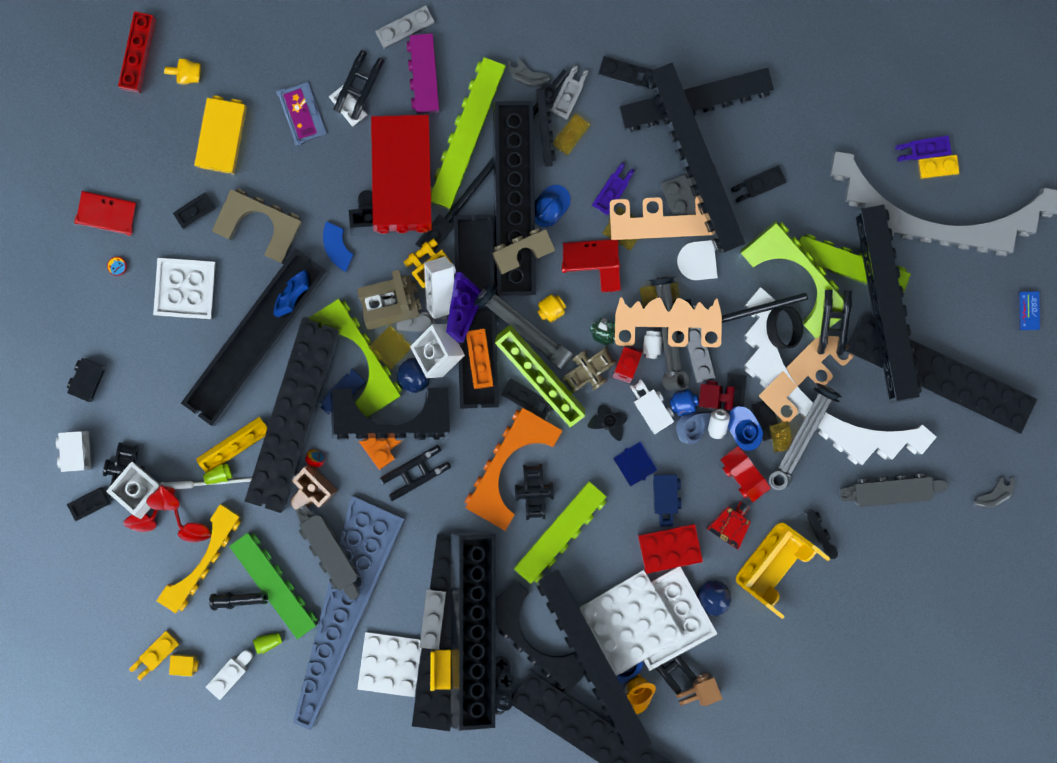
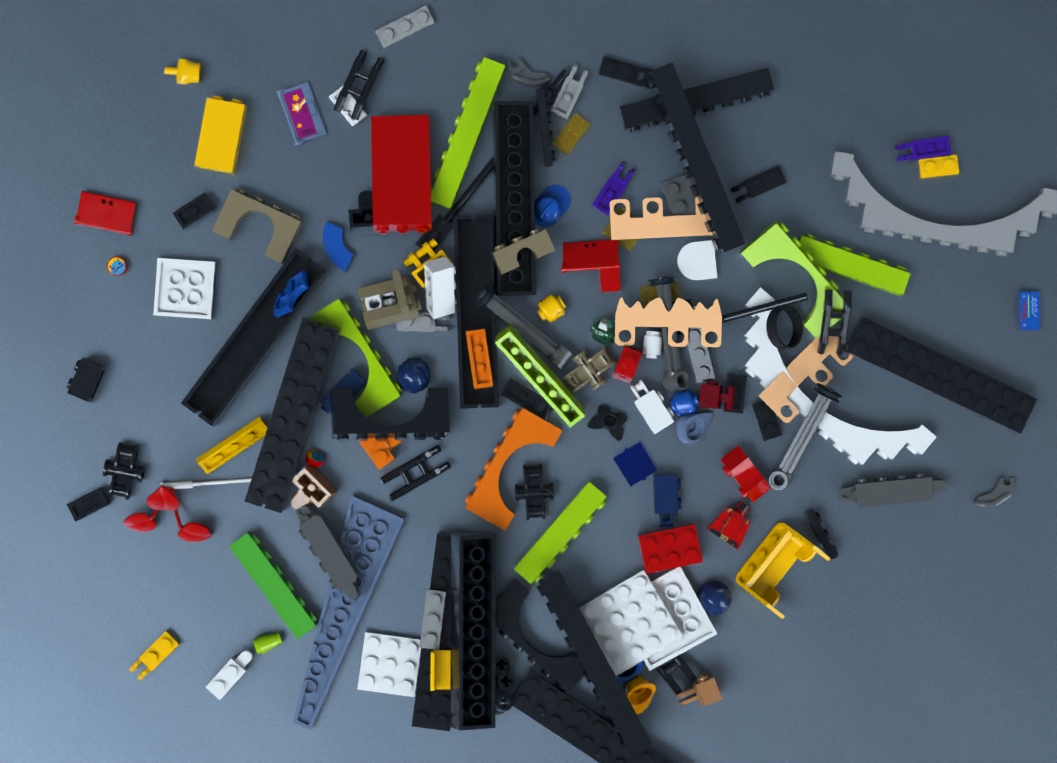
white brick [56,431,92,472] -> none
white brick [106,462,161,519] -> none
red brick [118,11,156,93] -> none
yellow arch [156,503,241,614] -> none
yellow brick [169,653,199,676] -> none
lime cone [203,463,233,485] -> none
black pin [209,592,268,611] -> none
clear yellow piece [368,326,411,369] -> none
magenta brick [406,33,440,114] -> none
white brick [410,324,465,378] -> none
dark purple wing [446,272,481,342] -> none
white brick [708,409,730,439] -> none
blue piece [728,406,763,451] -> none
clear yellow plate [769,421,792,453] -> none
black brick [854,205,922,404] -> none

